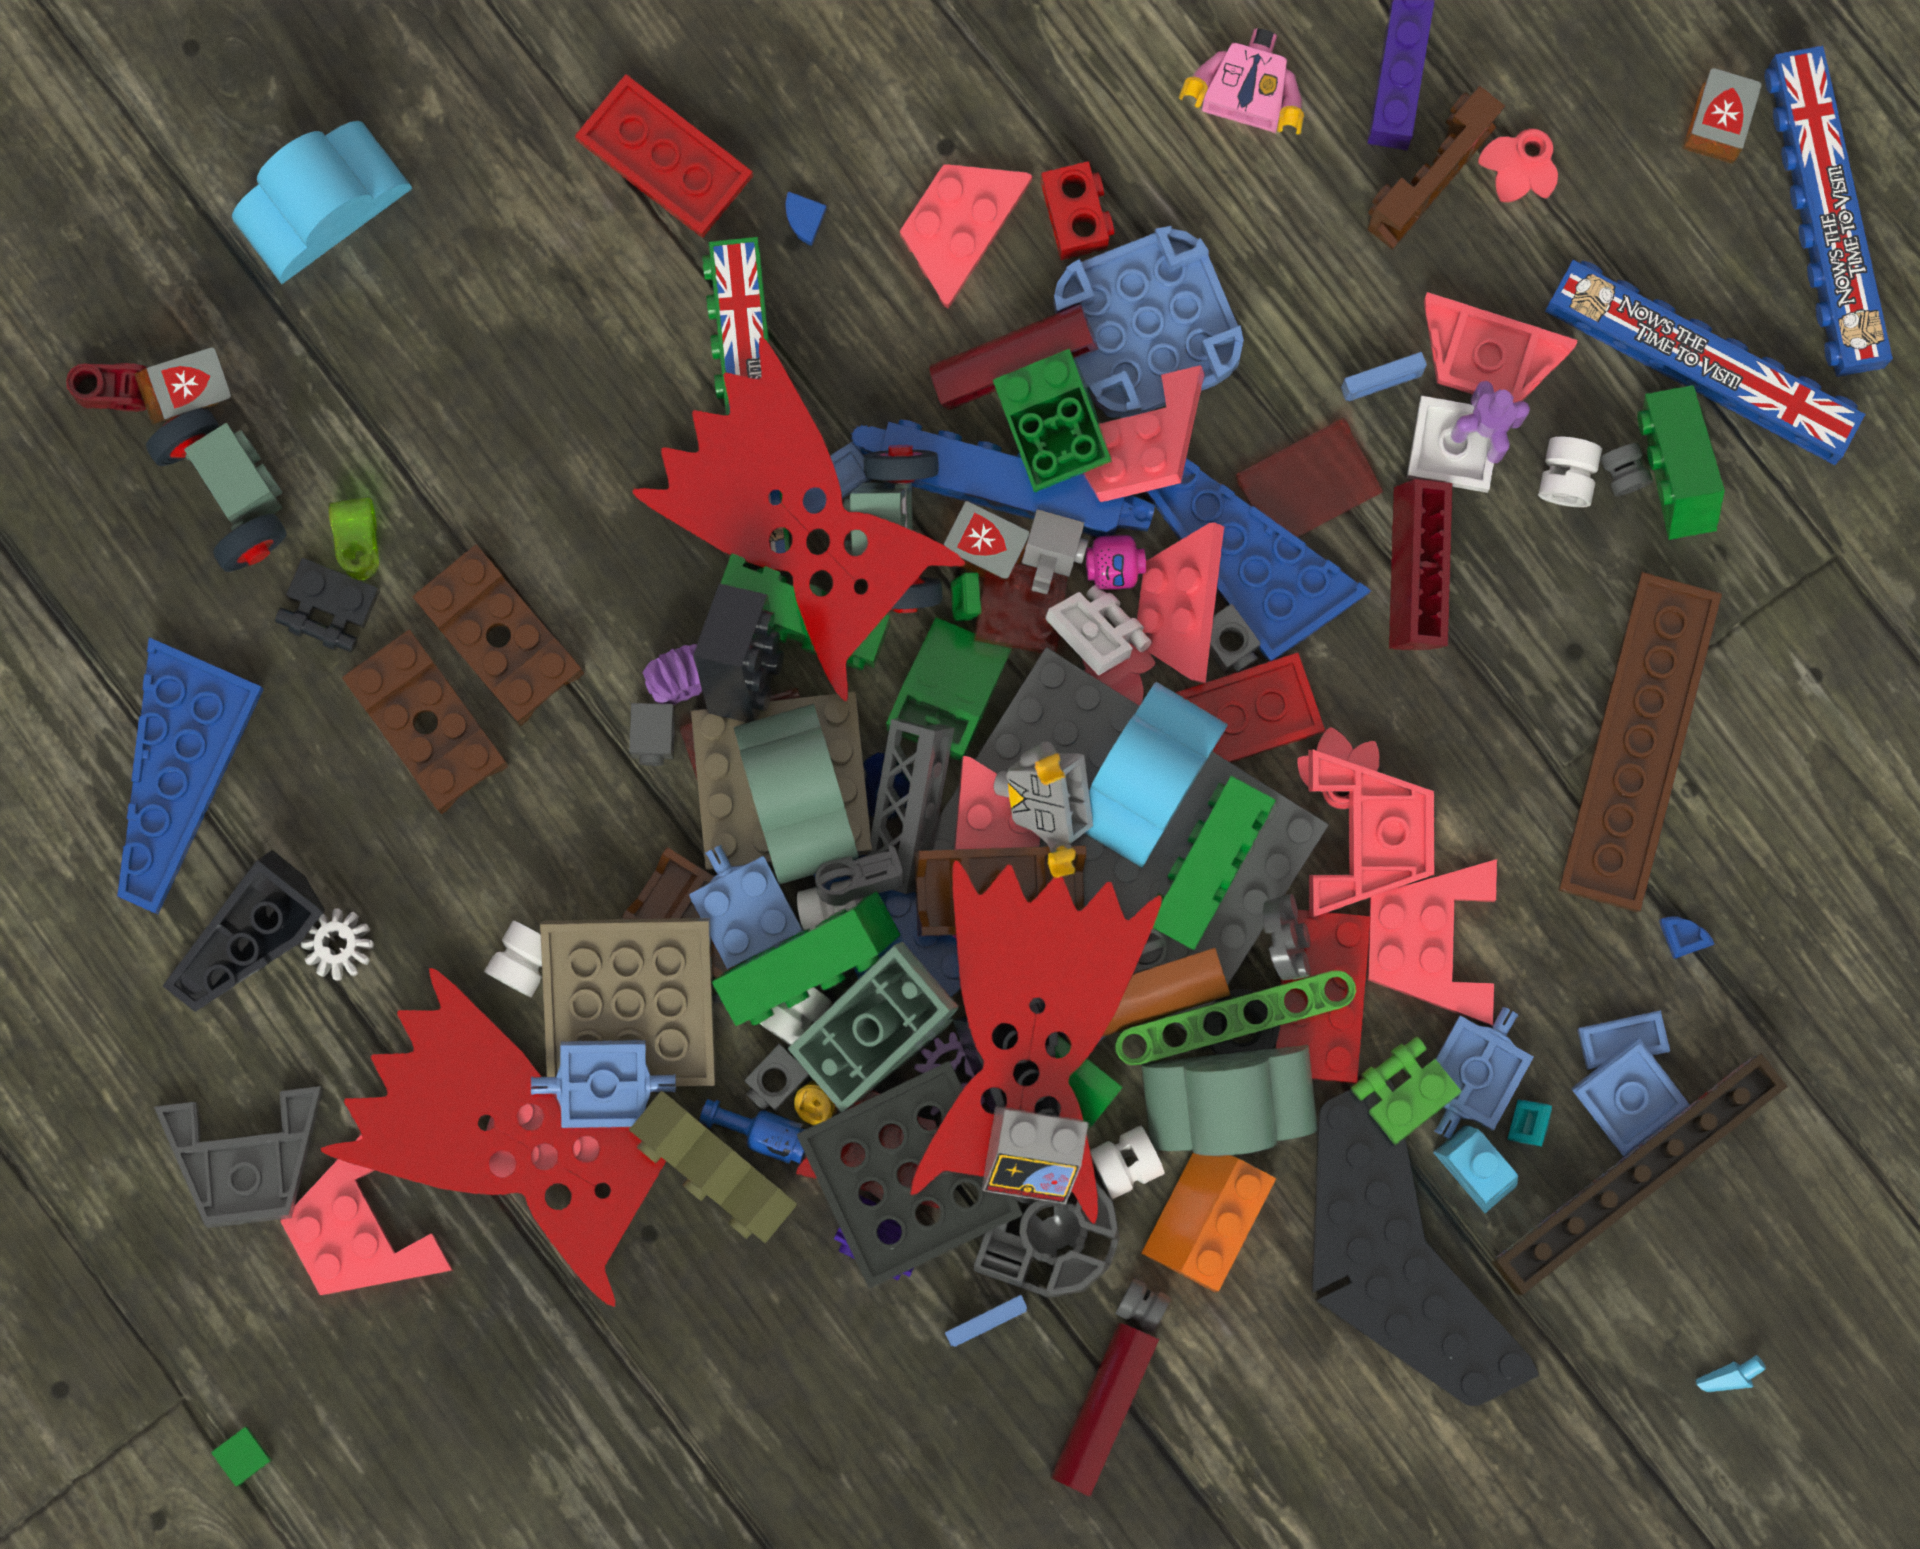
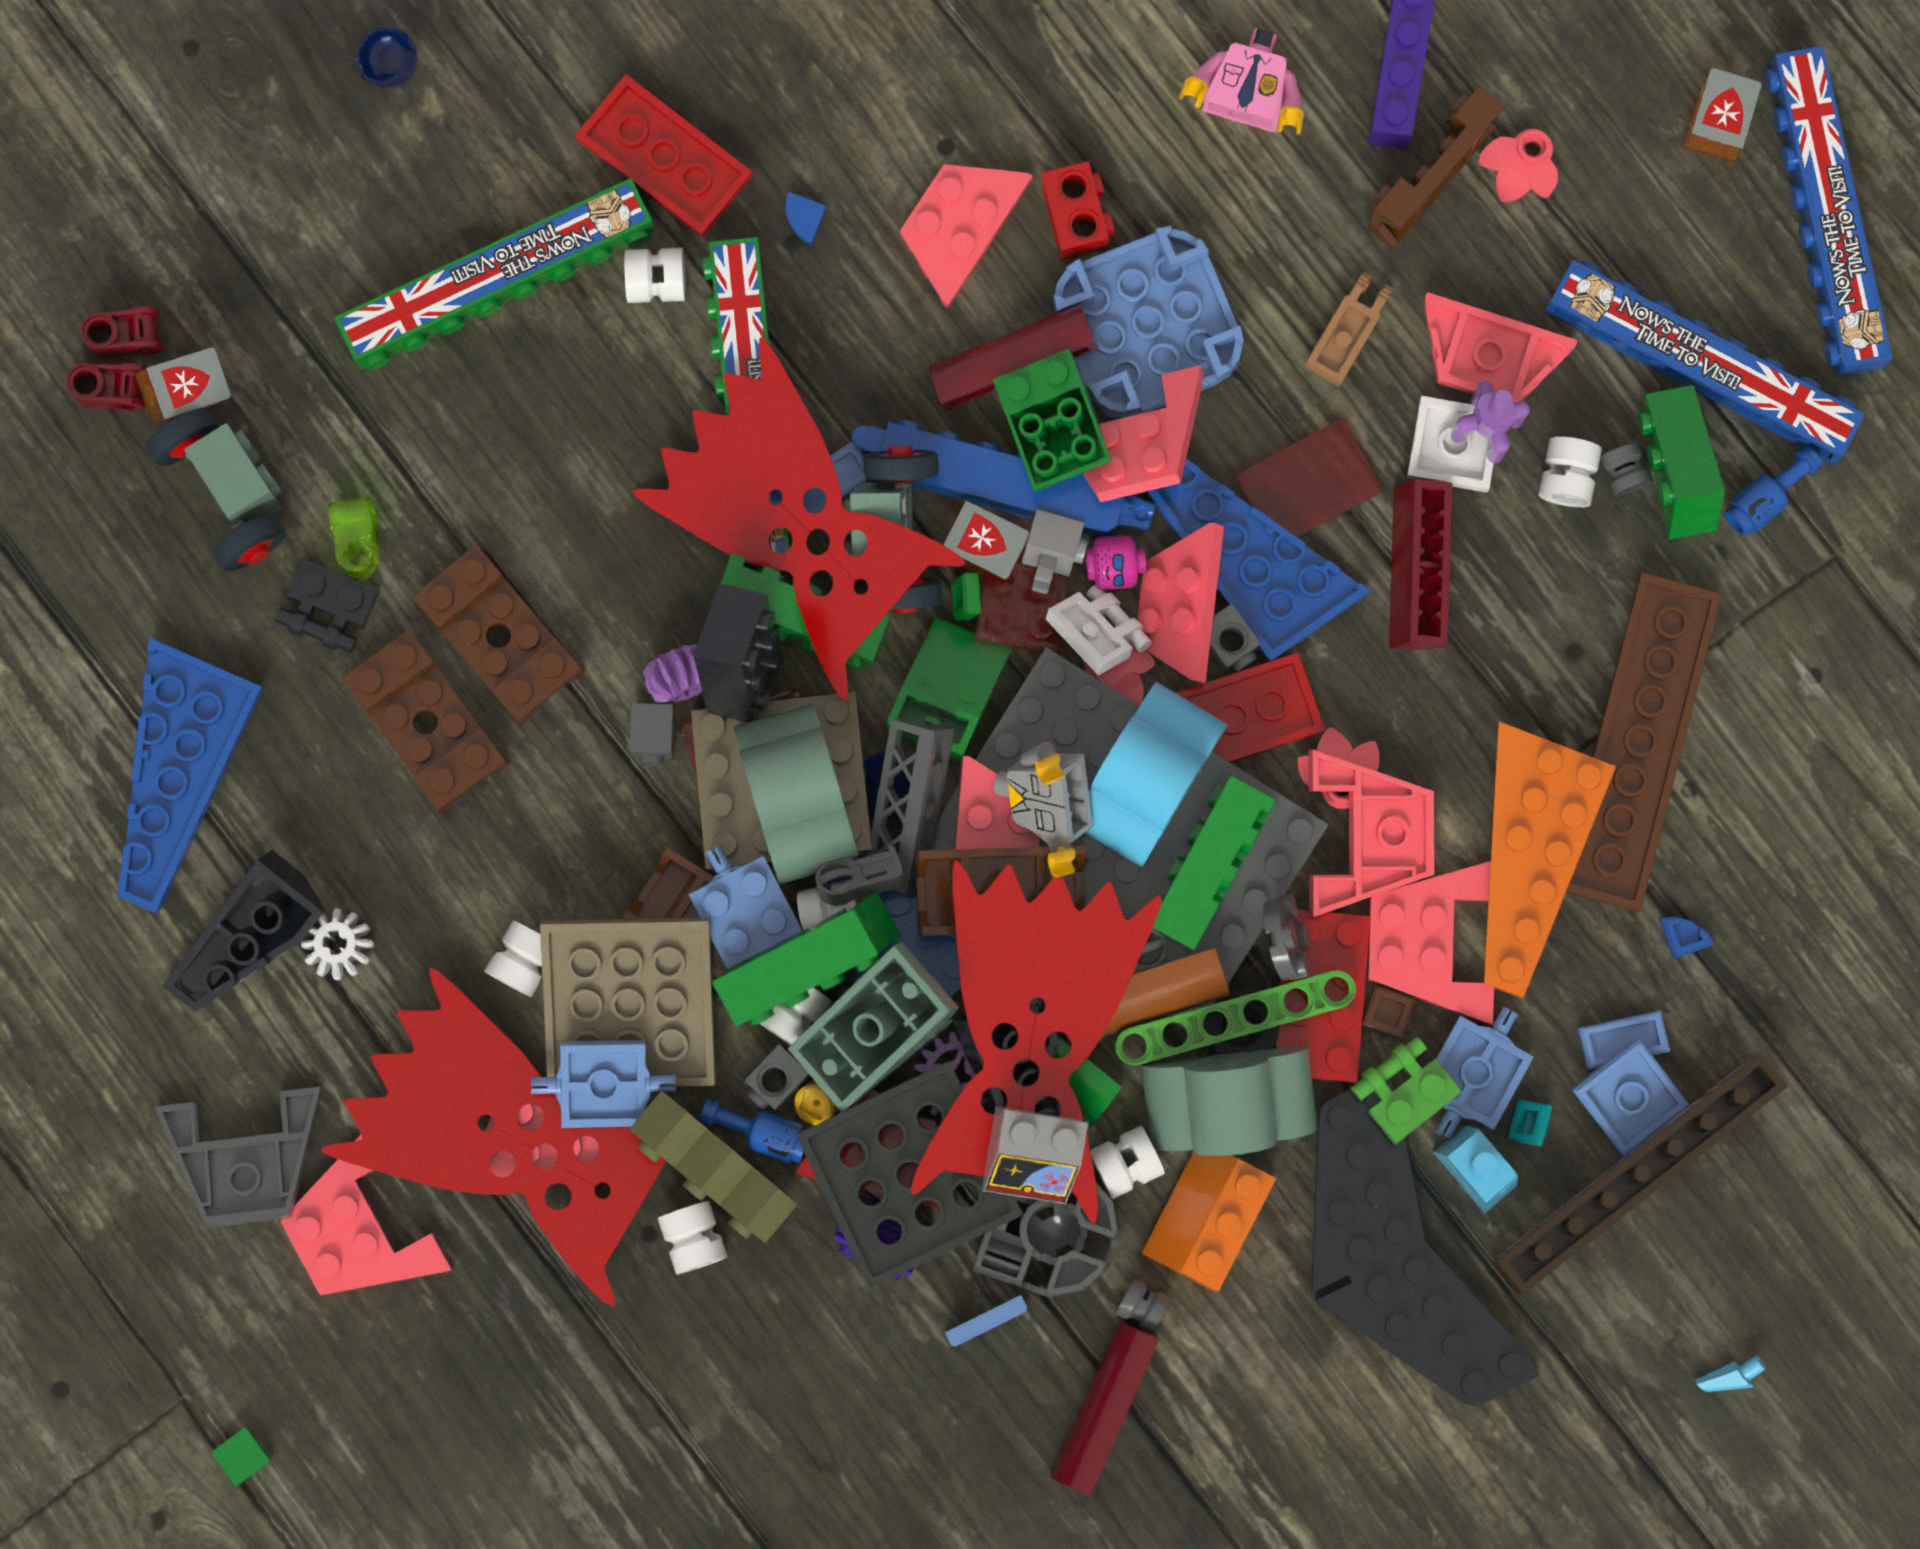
medium azure brick [232,121,413,284] -> none
medium blue tile [1341,352,1427,401] -> none
none -> dark red piece [80,306,164,358]
none -> brick [334,178,655,370]
none -> clear blue hair [355,26,418,89]
none -> white wheel [624,248,686,303]
none -> white wheel [657,1201,728,1275]
none -> medium nougat hinge [1304,271,1394,388]
none -> reddish brown tile [1362,985,1415,1040]
none -> orange wing [1484,722,1616,999]
none -> blue piece [1723,446,1822,537]

